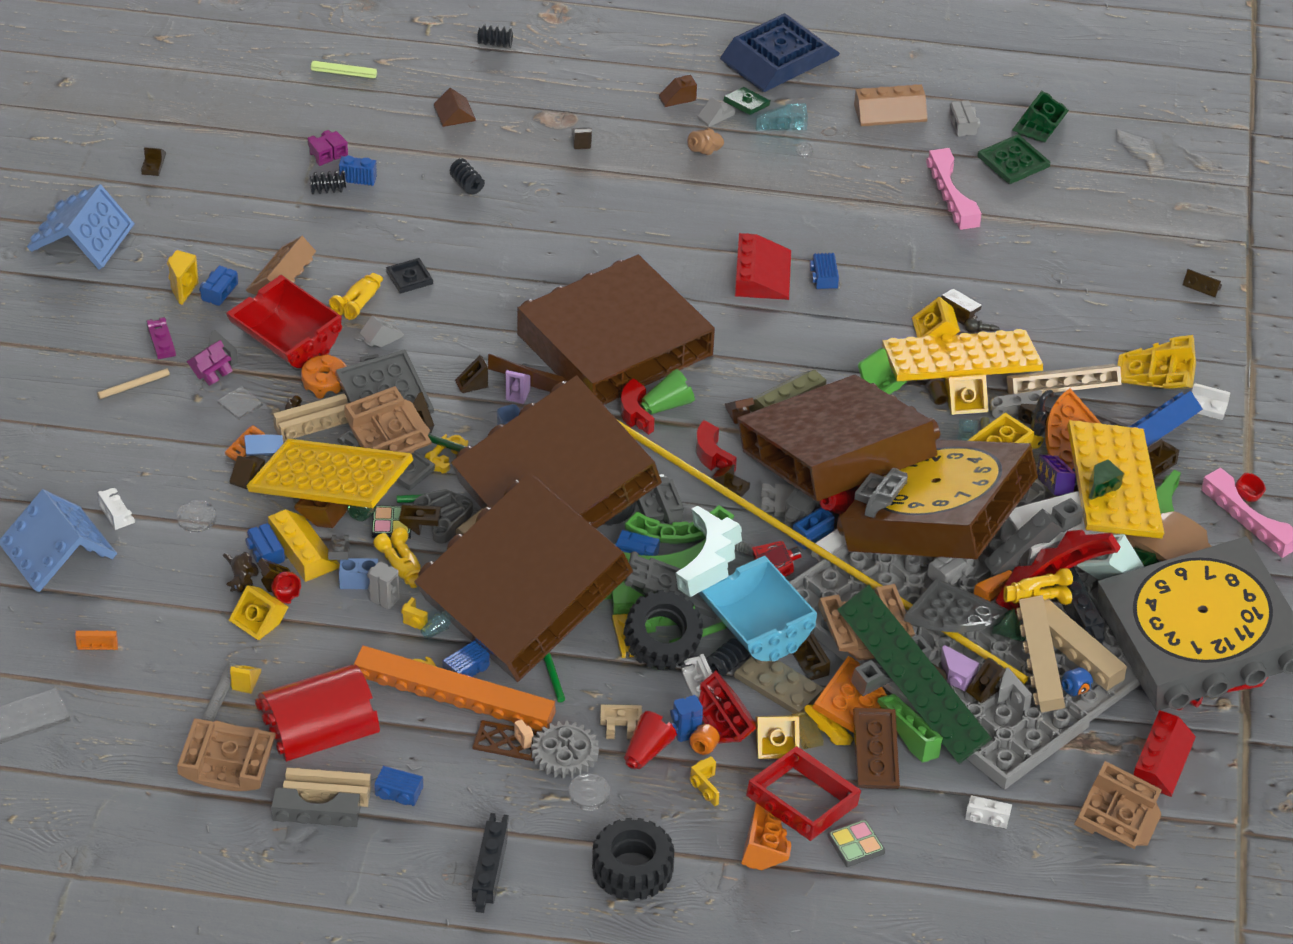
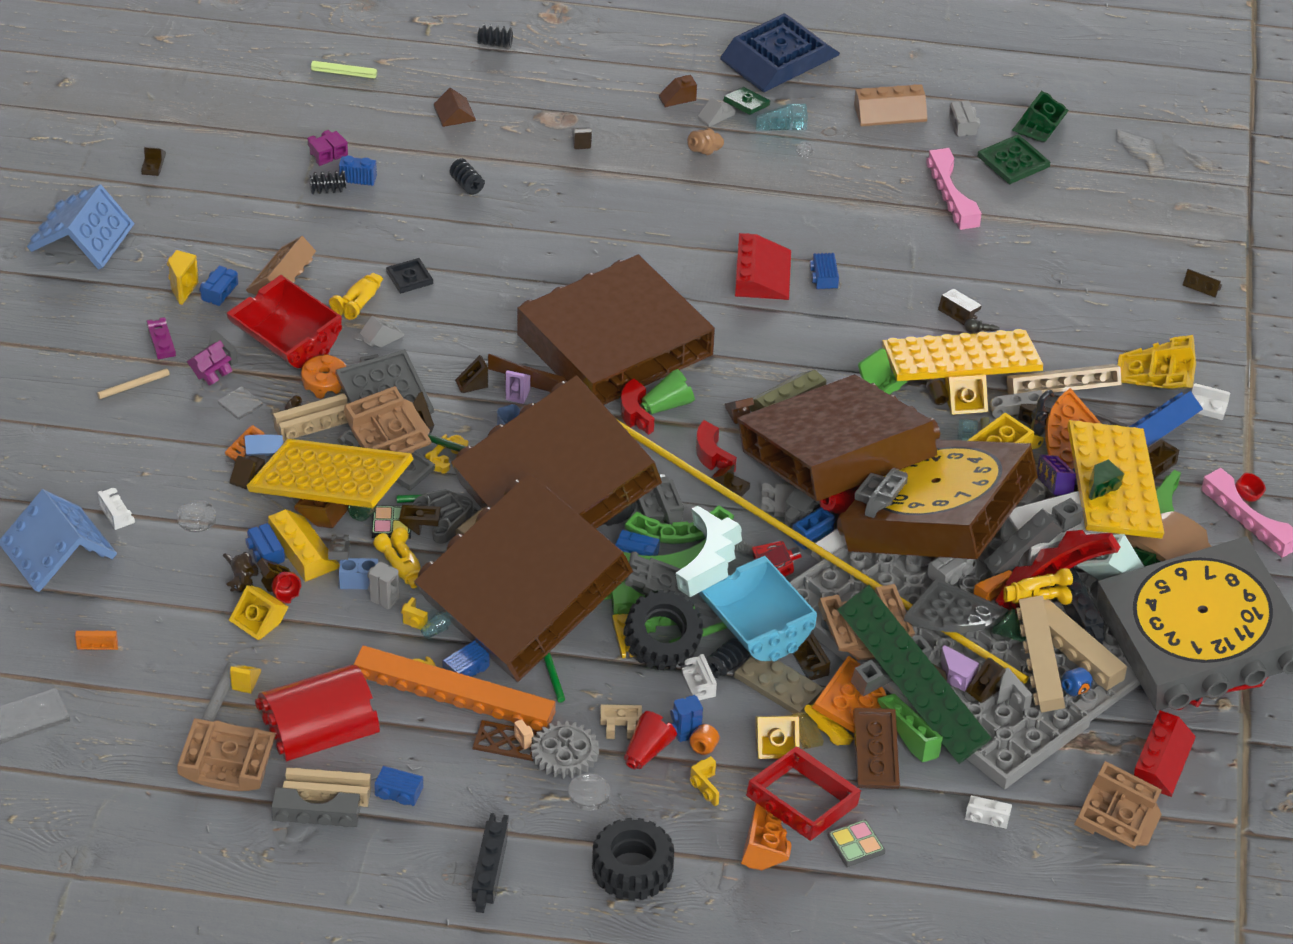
red wedge [699,671,756,744] -> none
yellow slope [912,297,960,338] -> none

